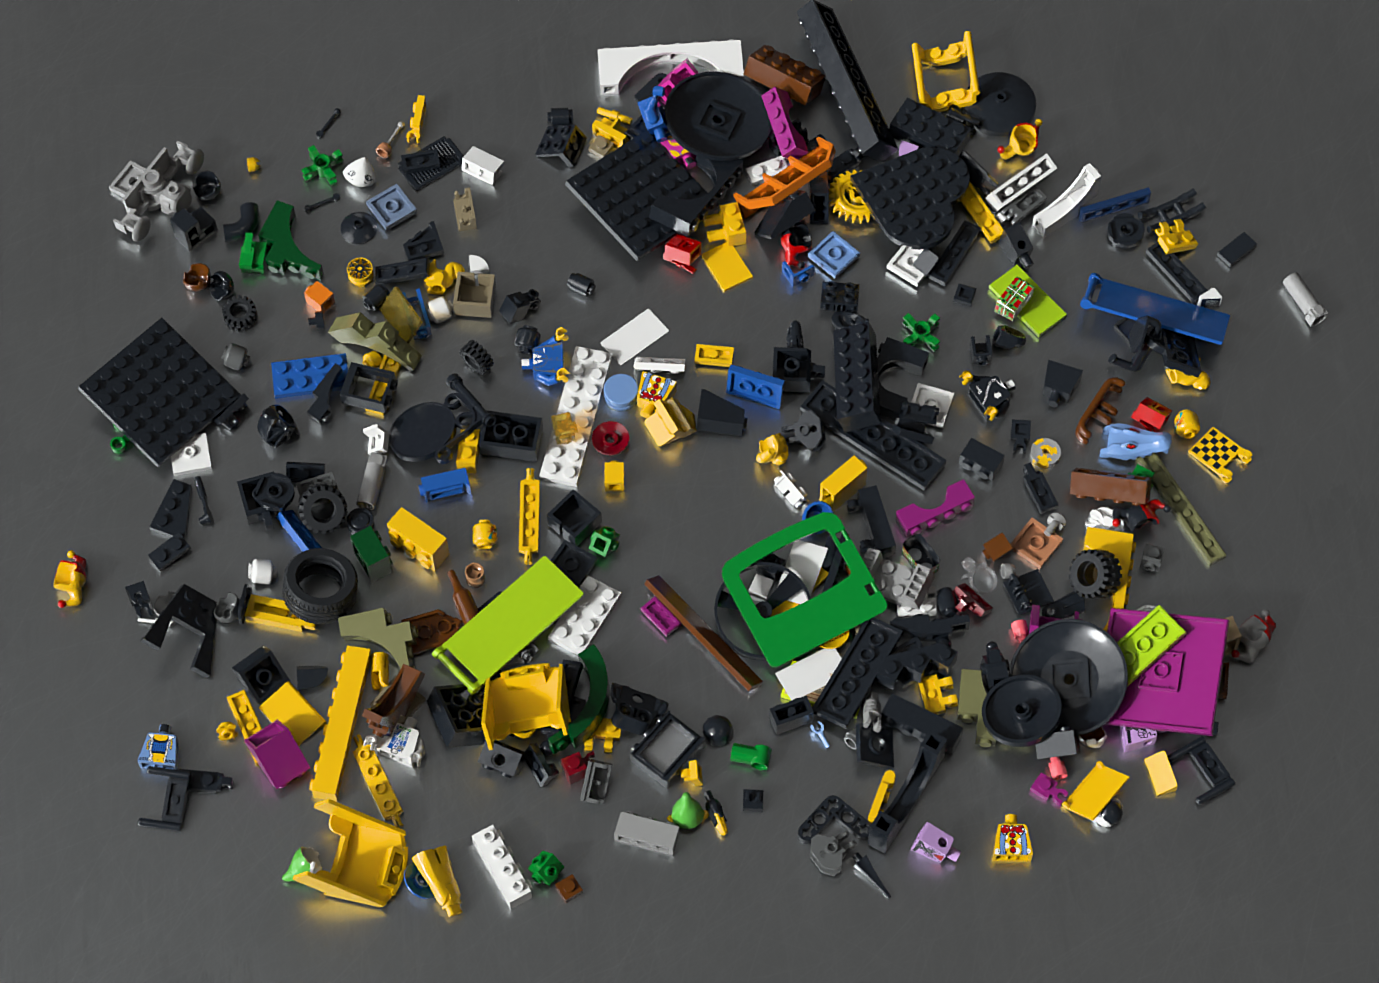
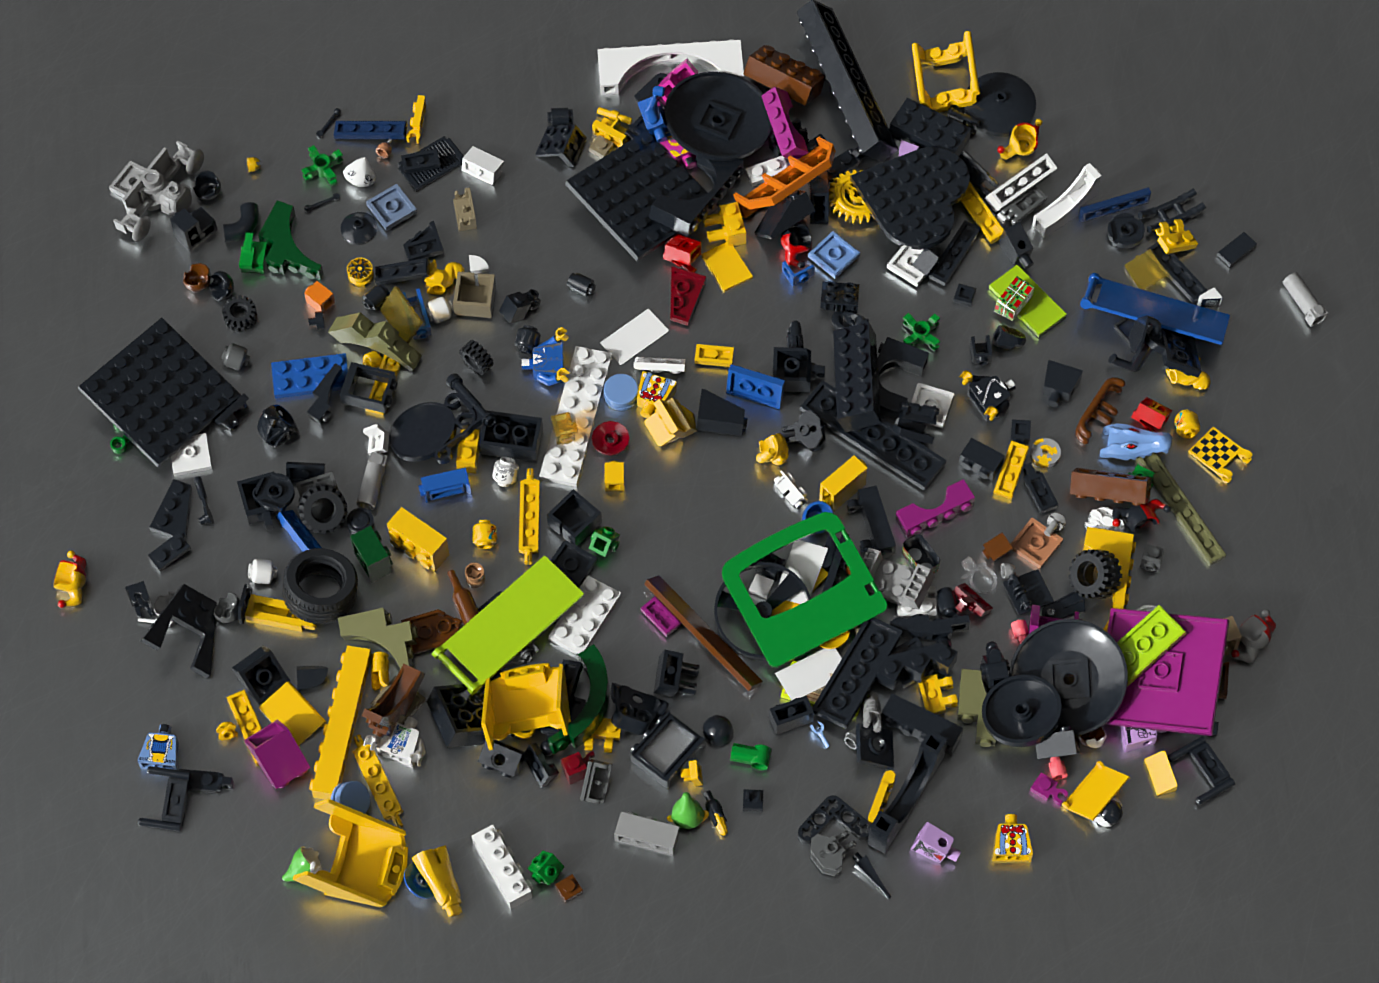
none -> medium blue head [331,781,370,814]
none -> dark blue tile [333,121,408,139]
none -> white head [492,457,519,487]
none -> black brick [653,649,700,697]
none -> dark red wing [670,266,706,326]
none -> yellow tile [993,441,1029,500]
none -> clear yellow piece [1124,249,1167,290]

